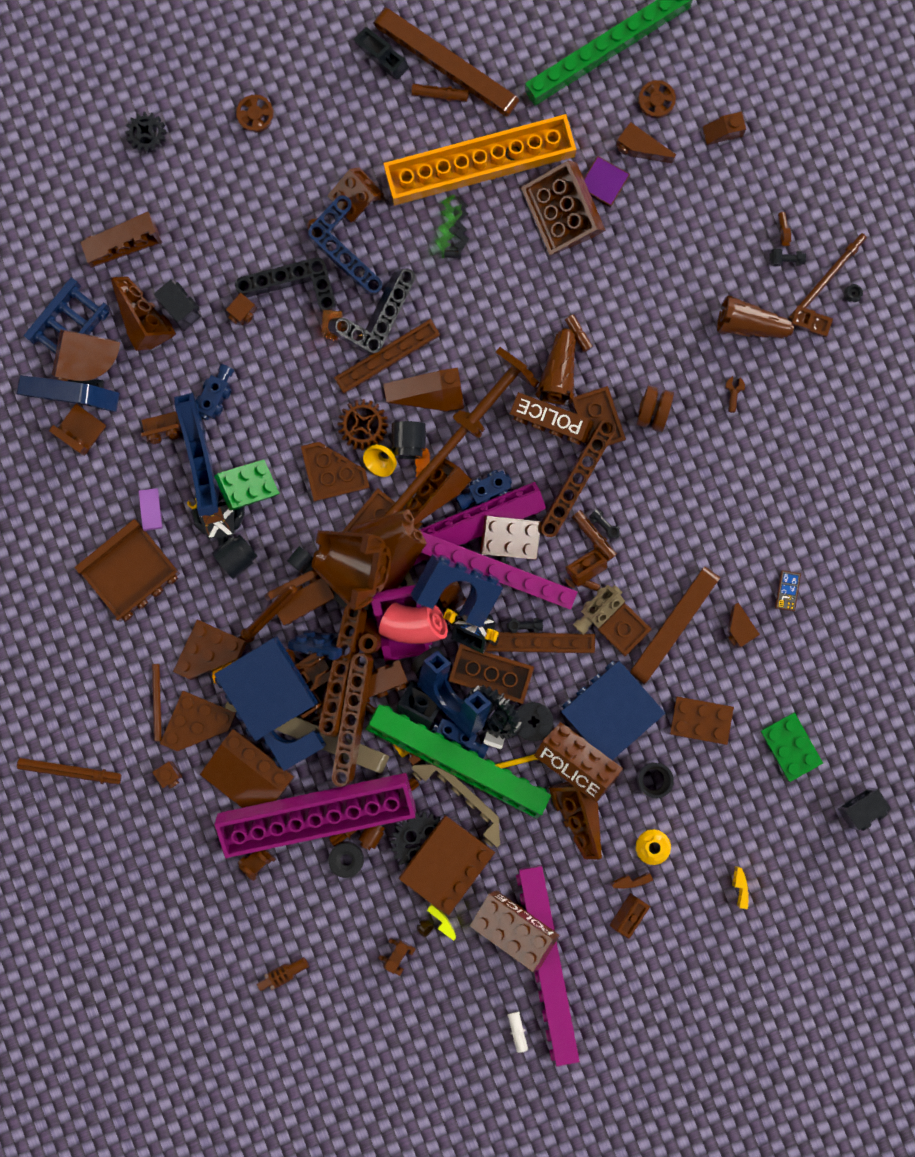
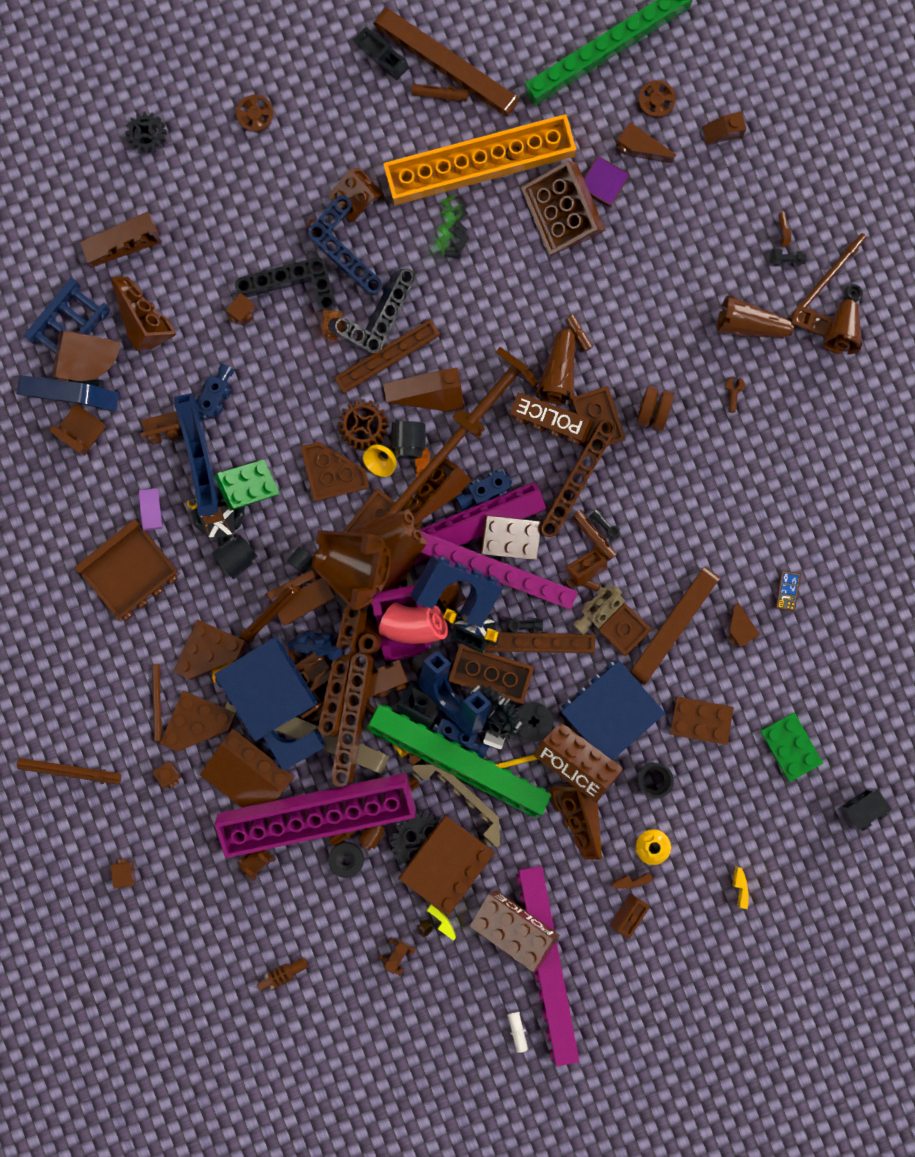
black brick [154,279,201,331] -> none
none -> reddish brown brick [111,858,136,889]
none -> reddish brown cone [823,299,862,355]

